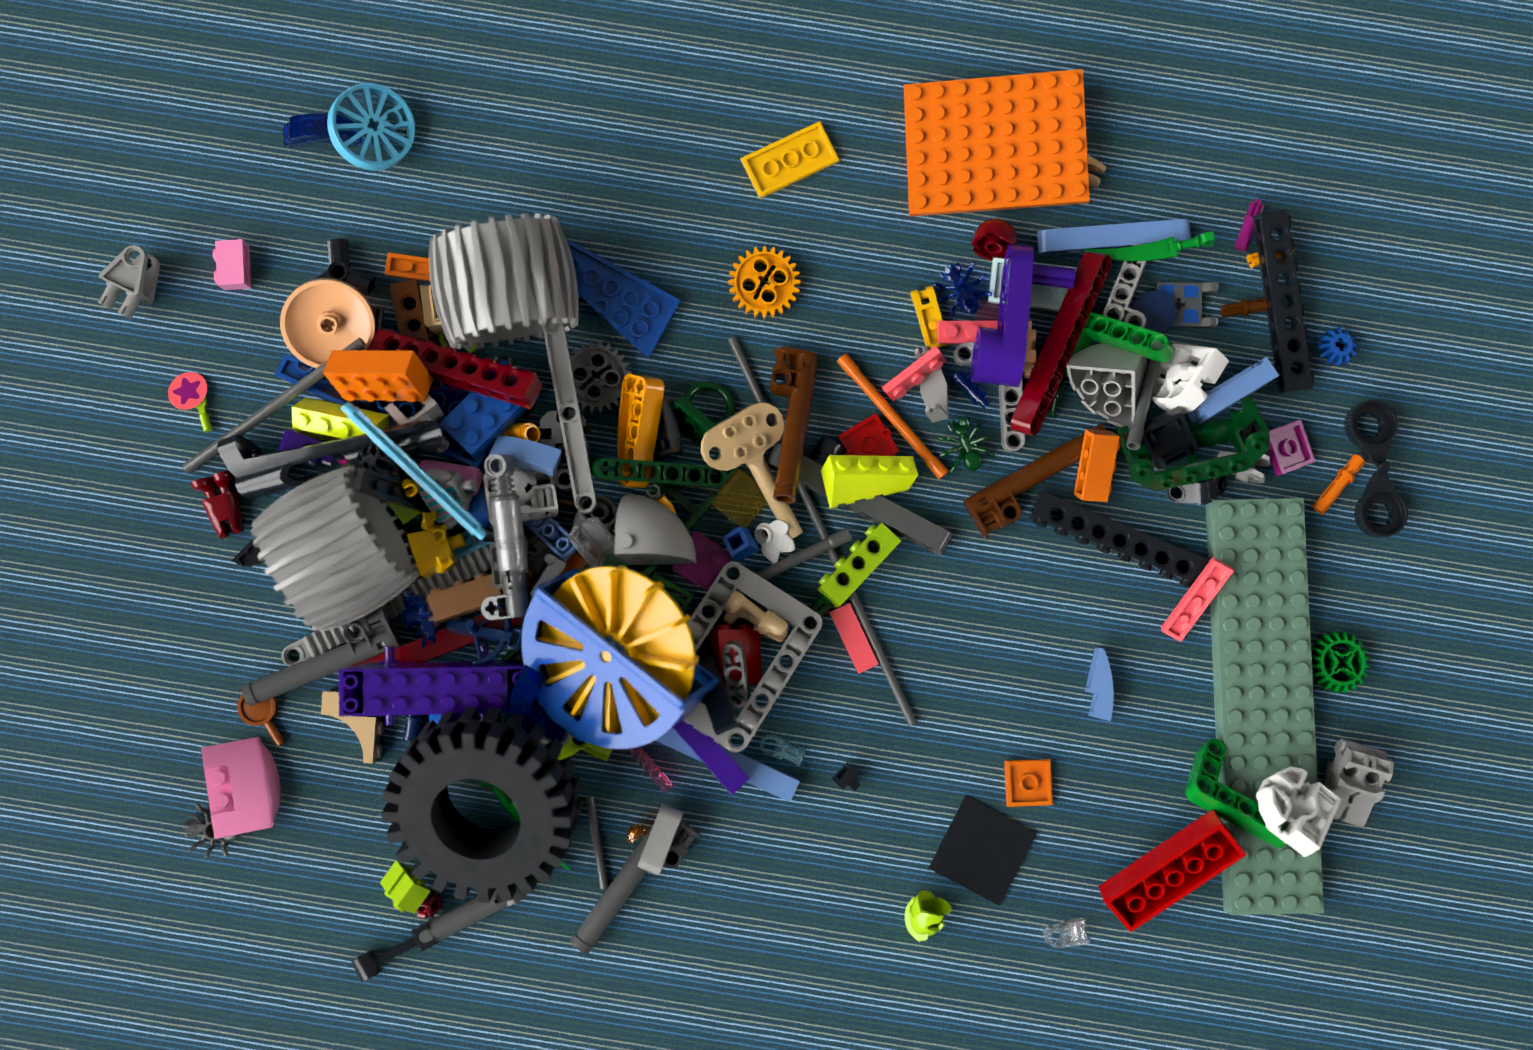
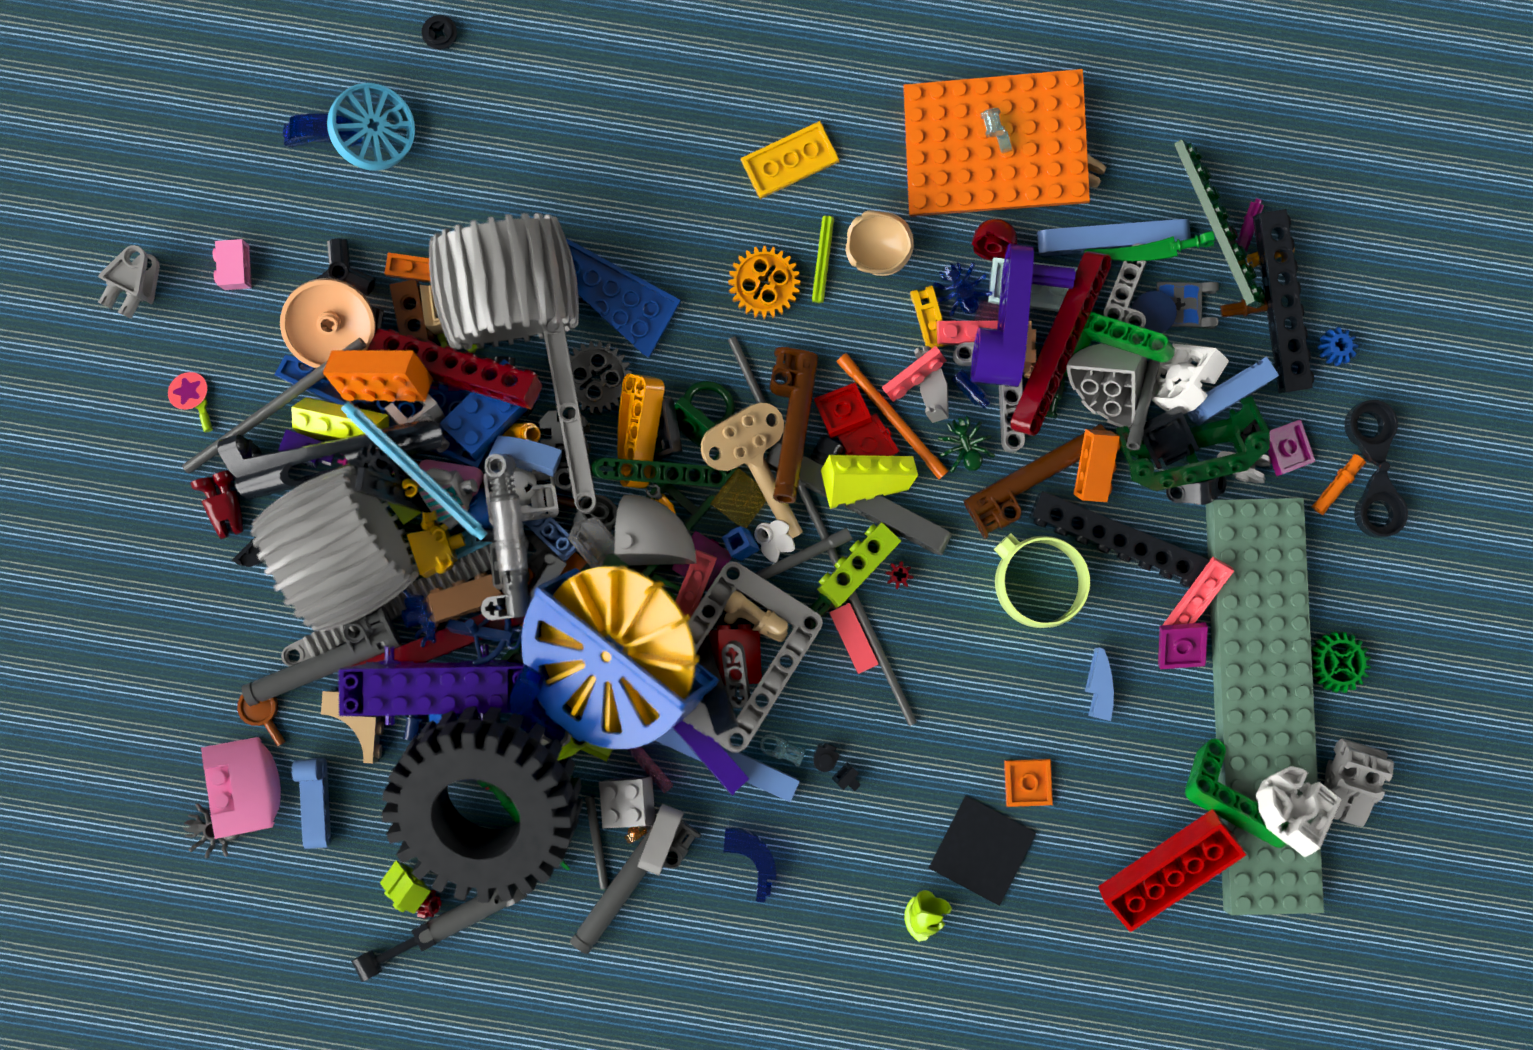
clear piece [1043,918,1090,949] -> none
none -> medium blue beam [292,758,331,849]
none -> black gear [421,15,458,51]
none -> light grey brick [599,776,655,828]
none -> coral plate [675,549,717,618]
none -> clear blue arch [723,826,777,903]
none -> lime axle [812,216,834,303]
none -> black plate [813,743,840,772]
none -> red plate [814,383,872,438]
none -> tan piece [846,210,914,276]
none -> dark red gear [885,561,913,589]
none -> clear light blue connector [980,108,1012,154]
none -> yellowish green cylinder [994,533,1090,628]
none -> magenta plate [1158,622,1208,669]
none -> dark green plate [1174,139,1266,309]

